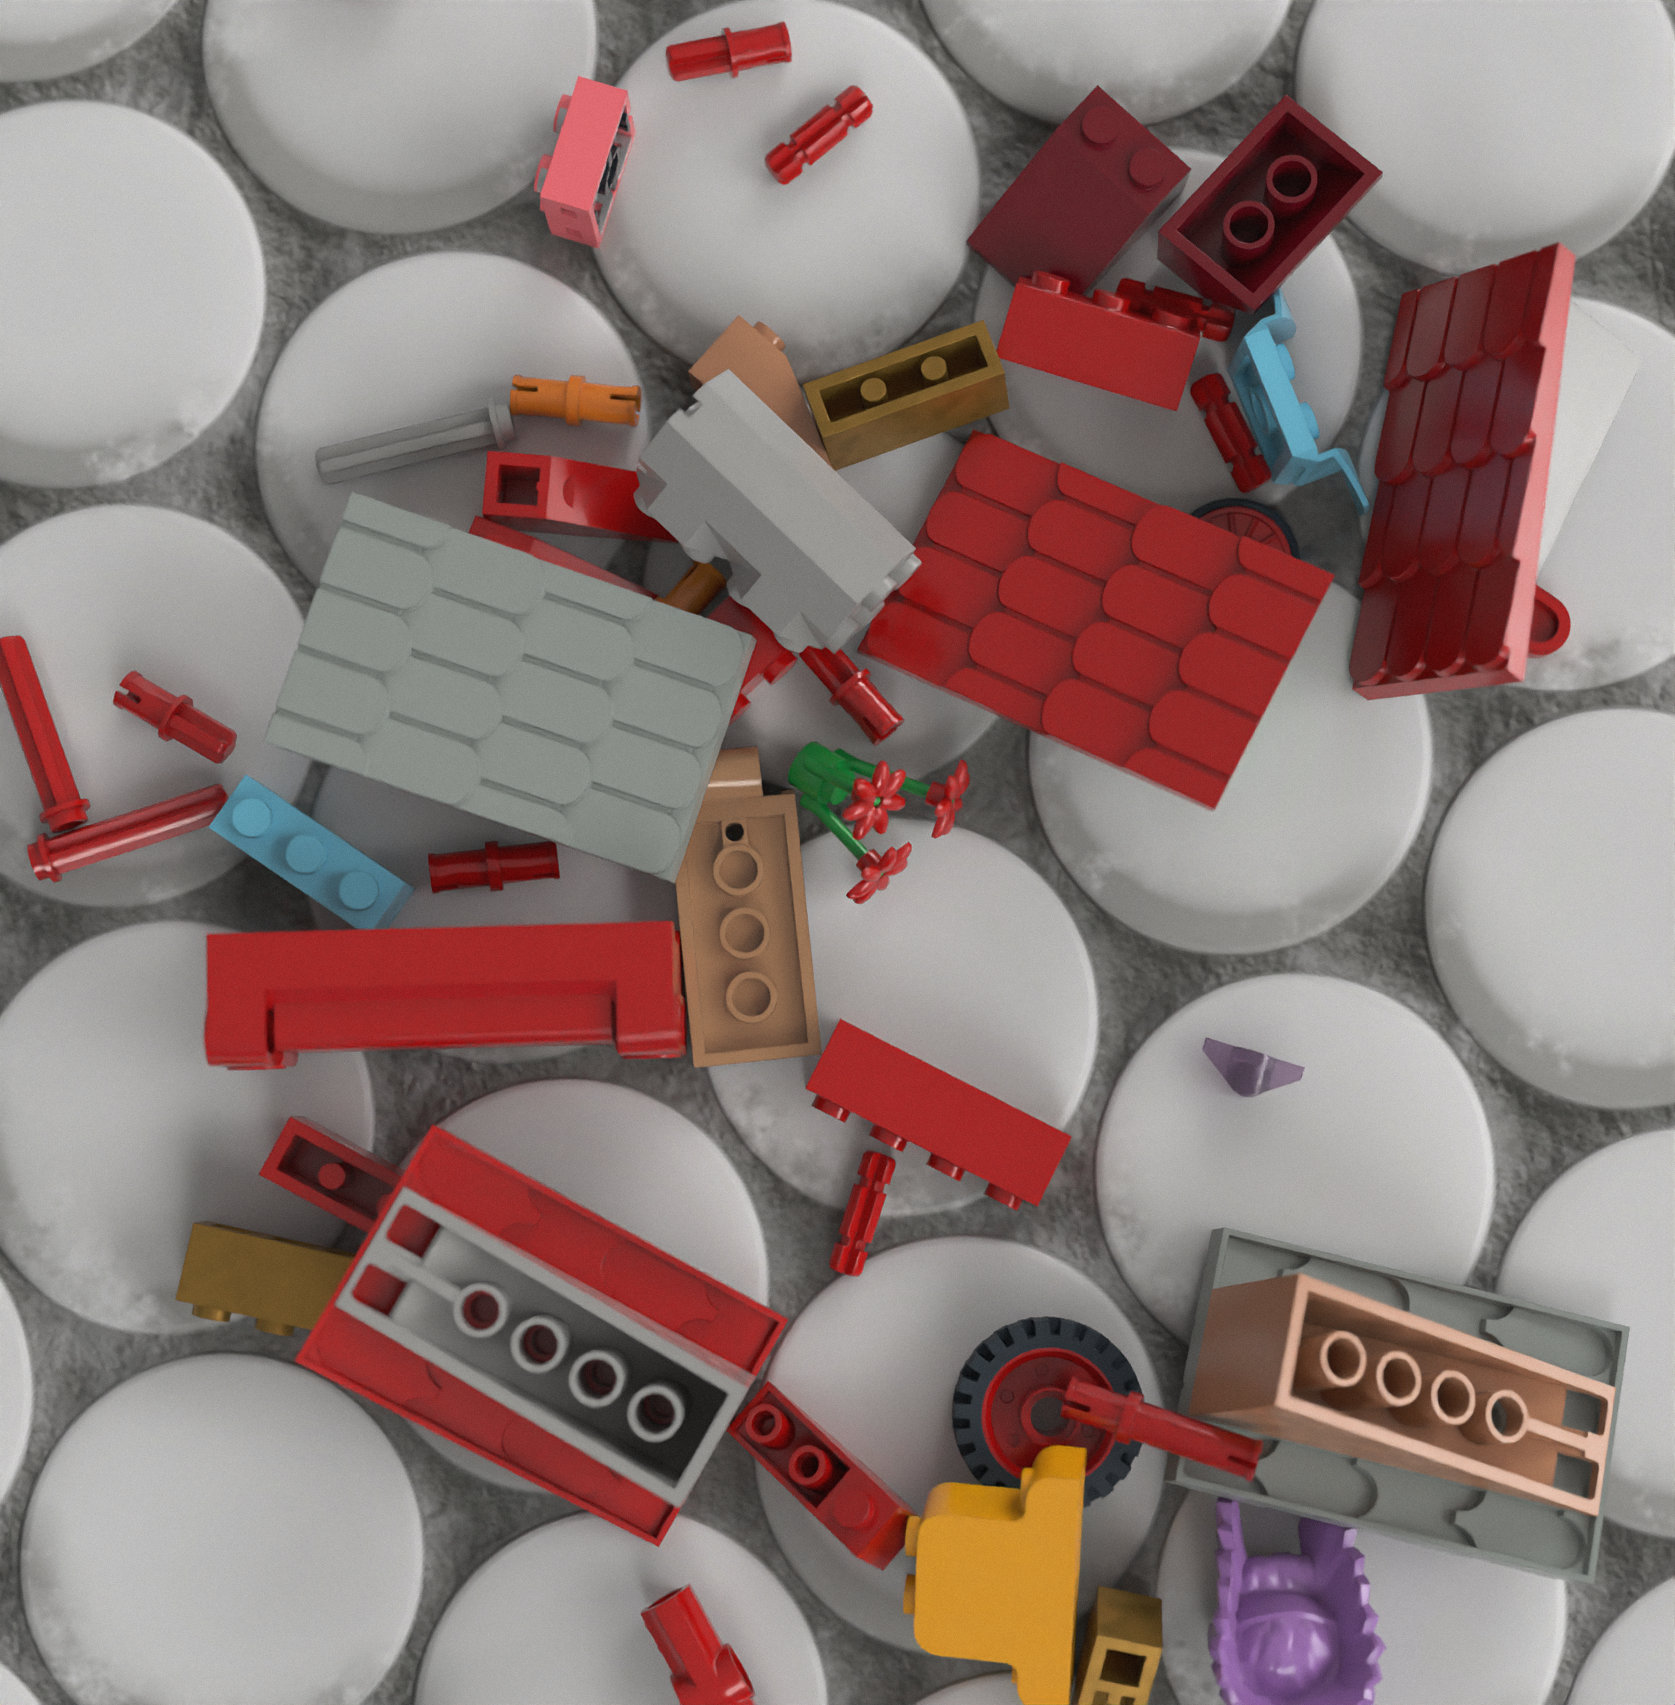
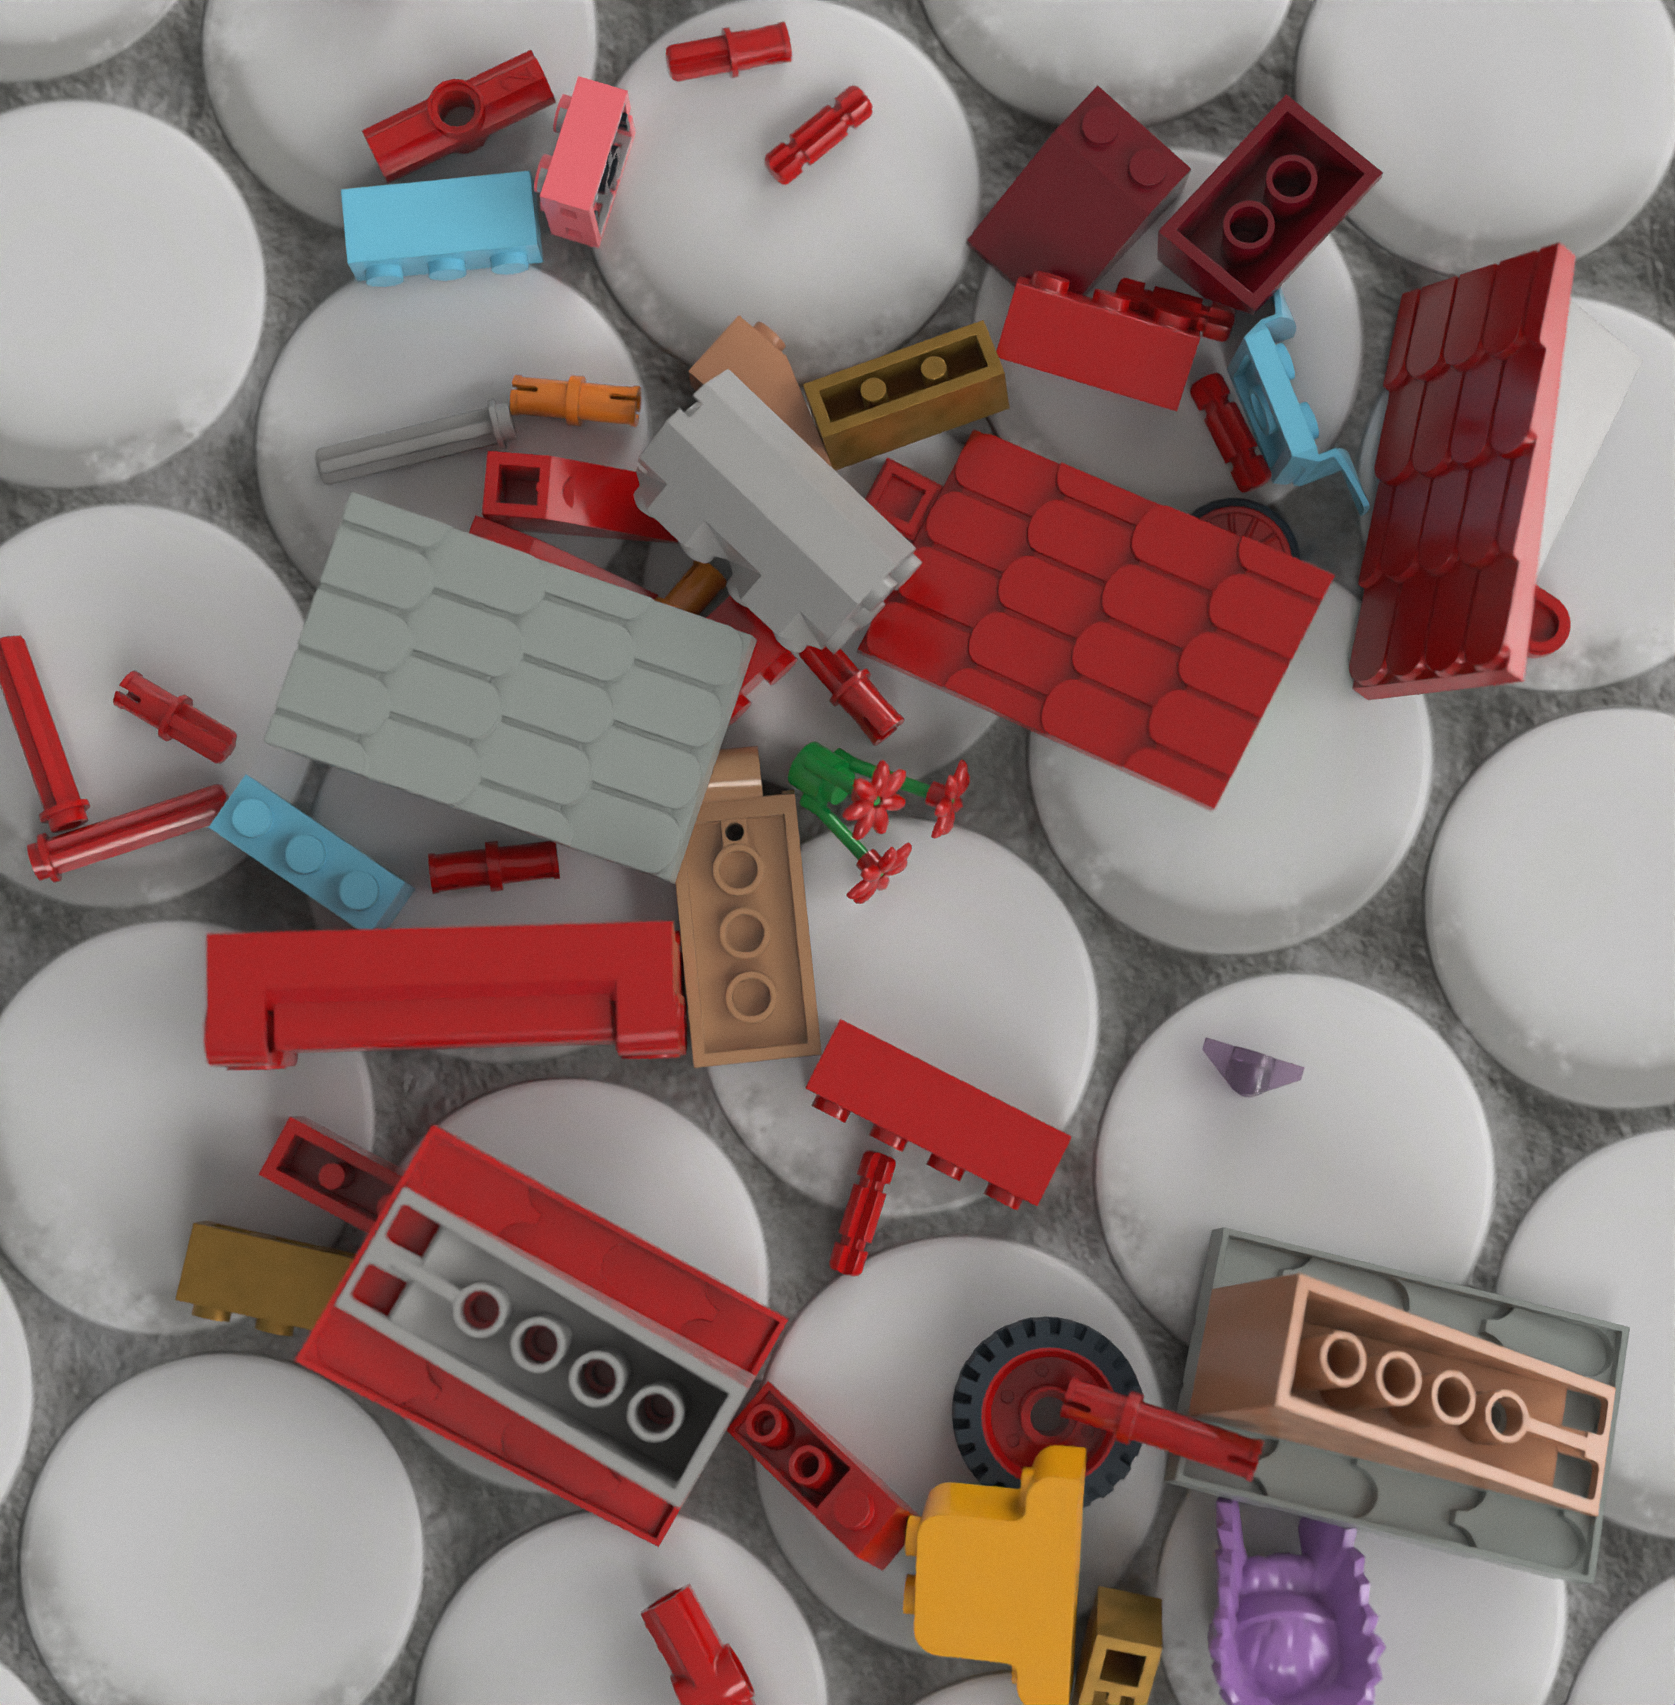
none -> medium azure brick [341,171,543,287]
none -> red piece [361,49,556,184]
none -> red tile [865,457,943,544]

